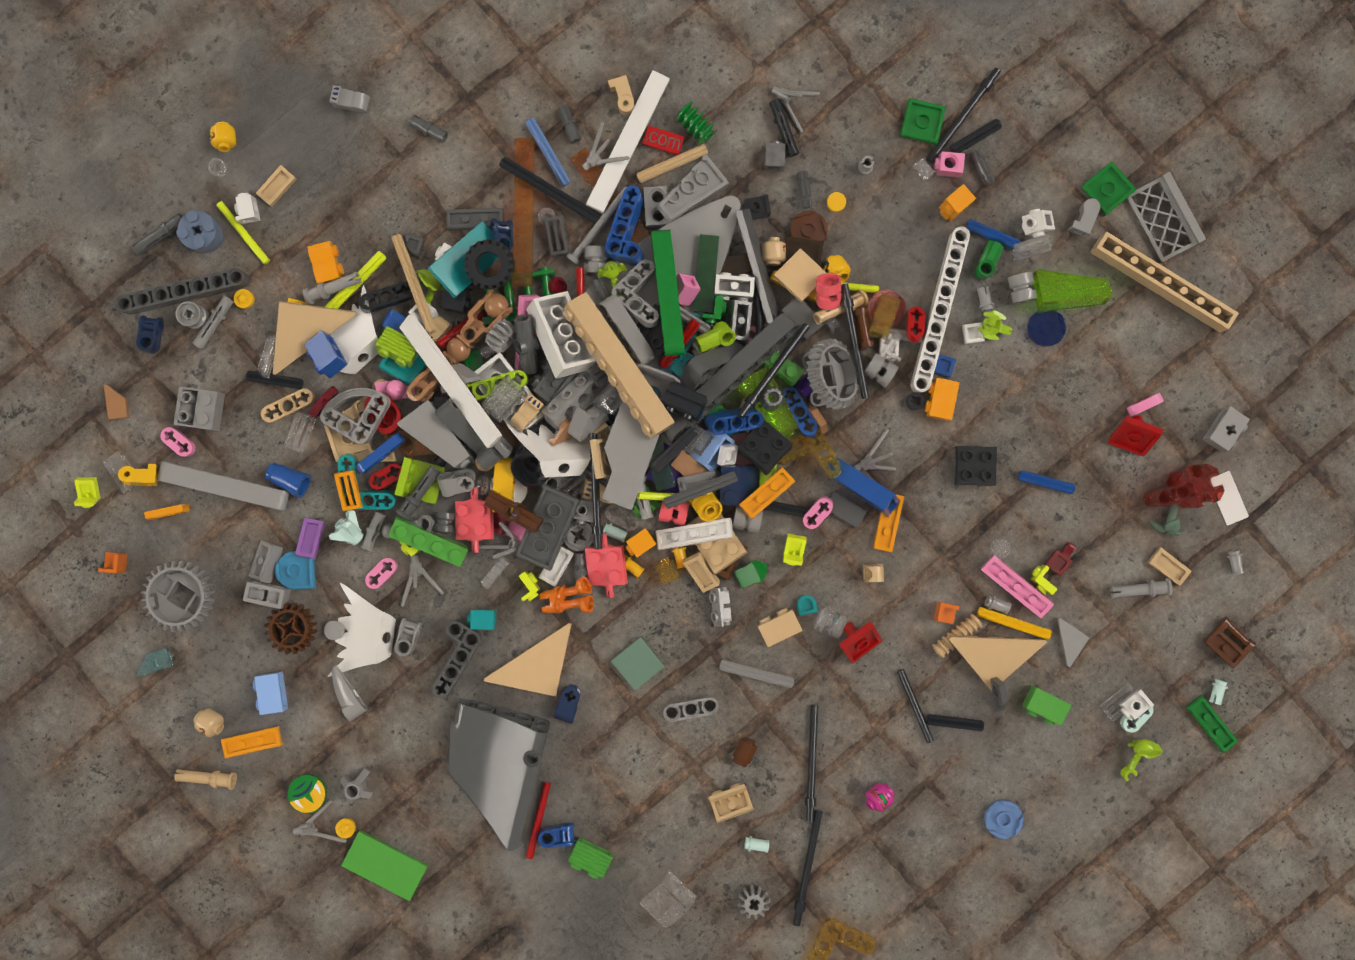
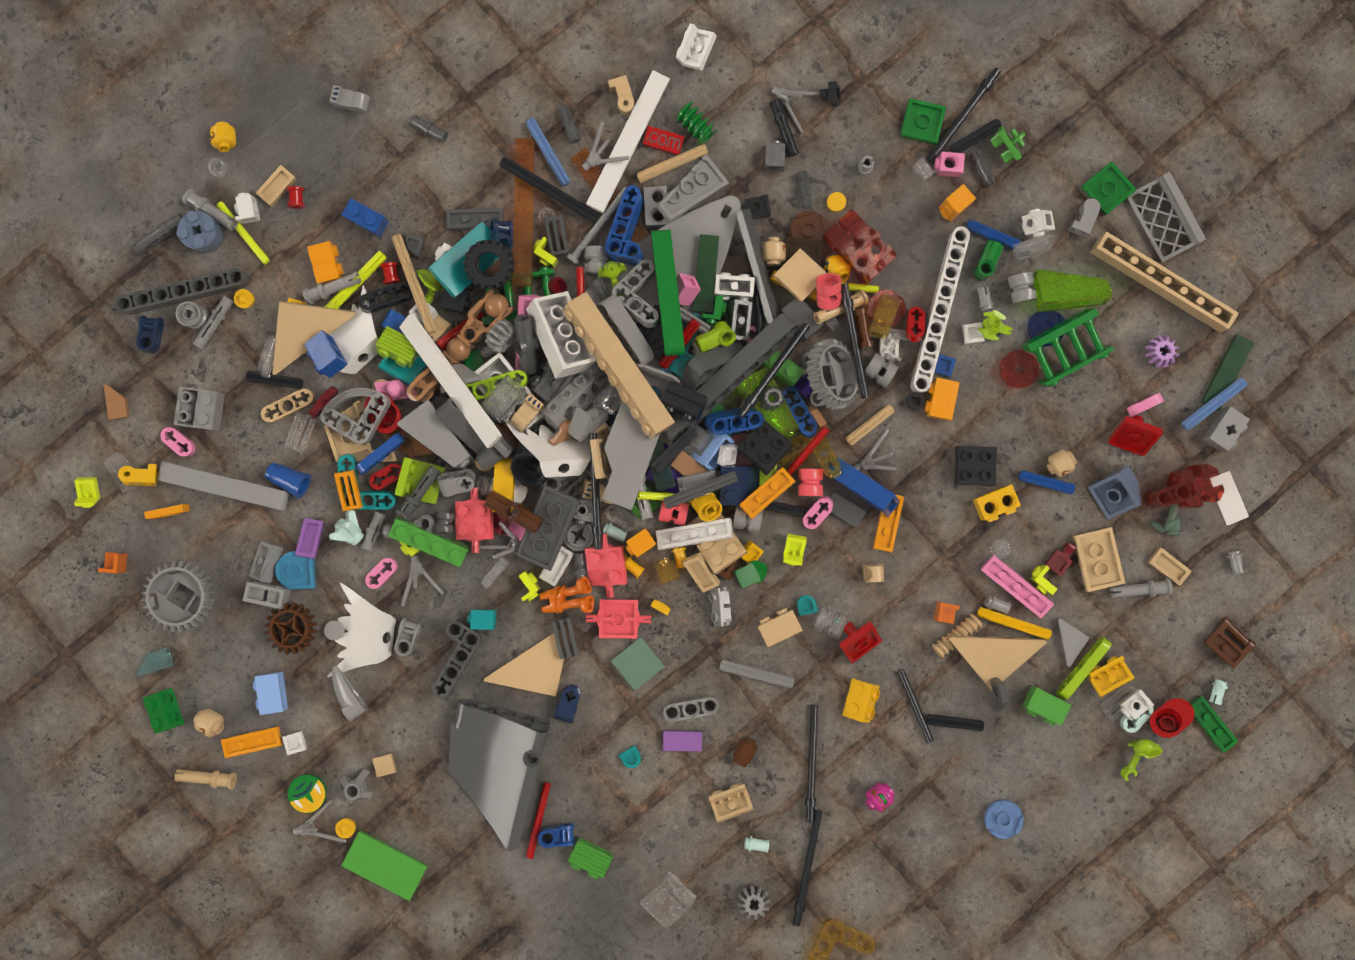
none -> green bracket [143,688,184,734]
none -> light grey pin [182,189,238,231]
none -> white tile [282,731,307,755]
none -> red bush [287,186,305,209]
none -> blue brick [342,198,389,238]
none -> tan tile [372,753,397,777]
none -> red bush [380,262,400,285]
none -> neon yellow bracket [533,237,558,268]
none -> dark grey tile [551,617,579,660]
none -> coral plate [586,599,651,639]
none -> teal tile [618,745,641,768]
none -> yellow tile [651,599,671,615]
none -> medium lavender tile [663,730,702,751]
none -> white bracket [676,23,717,71]
none -> yellow tile [741,540,764,563]
none -> red piece [786,426,830,476]
none -> coral wheel [798,469,823,496]
none -> black tile [820,81,840,106]
none -> clear red connector [822,209,897,286]
none -> yellow bracket [842,678,880,723]
none -> tan axle [845,404,895,445]
none -> yellow brick [972,484,1021,523]
none -> bright green hips [991,126,1026,163]
none -> clear red plate [999,350,1039,389]
none -> green fence [1021,308,1115,387]
none -> tan head [1046,449,1077,478]
none -> lime beam [1056,636,1112,701]
none -> tan plate [1072,527,1125,592]
none -> yellow bracket [1087,656,1135,698]
none -> sand blue slope [1088,465,1141,520]
none -> lavender gear [1145,335,1179,368]
none -> red piece [1149,698,1195,738]
none -> medium blue axle [1181,378,1248,430]
none -> dark green tile [1200,334,1254,411]

